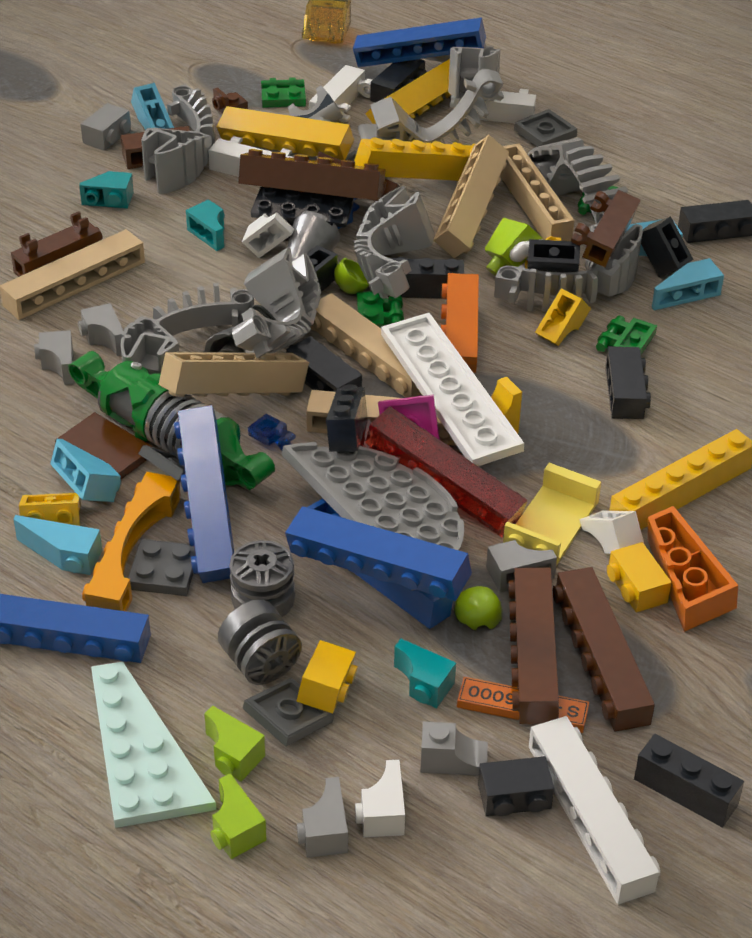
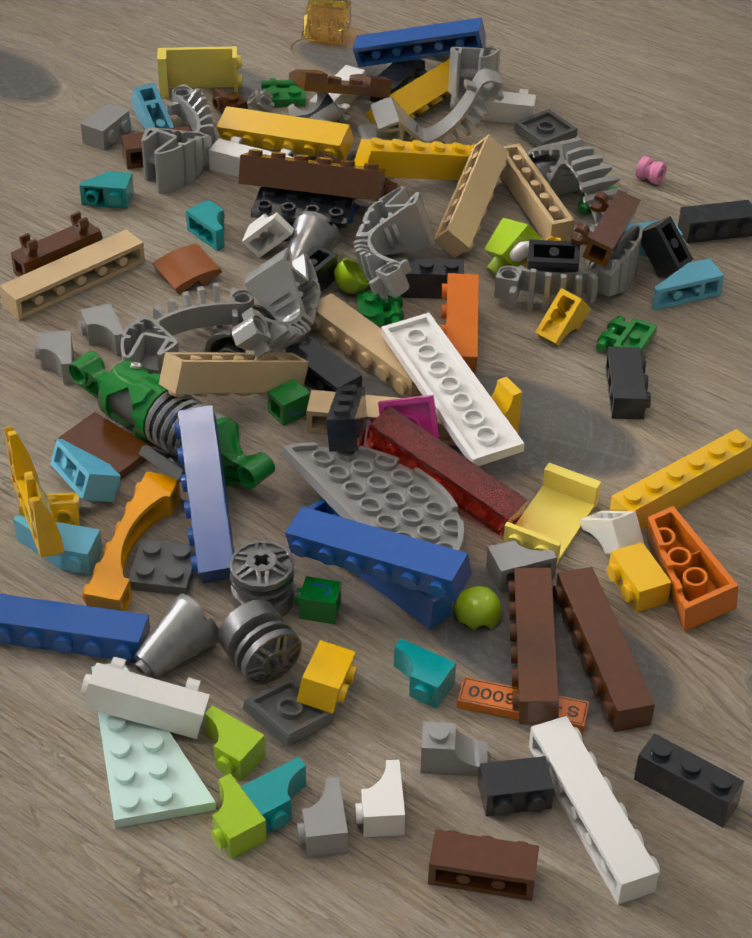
clear blue plate [248,413,296,451] -> none
none -> yellow wedge [4,426,64,558]
none -> white brick [81,656,210,739]
none -> flat silver cone [134,593,219,679]
none -> dark orange slope [152,244,222,295]
none -> light yellow panel [157,46,243,98]
none -> teal arch [241,757,306,833]
none -> light grey gear [247,90,275,113]
none -> green brick [267,379,310,426]
none -> reddish brown wedge [289,69,392,98]
none -> green brick [294,576,341,624]
none -> reddish brown brick [428,829,539,901]
none -> bright pink wheel [636,156,667,185]

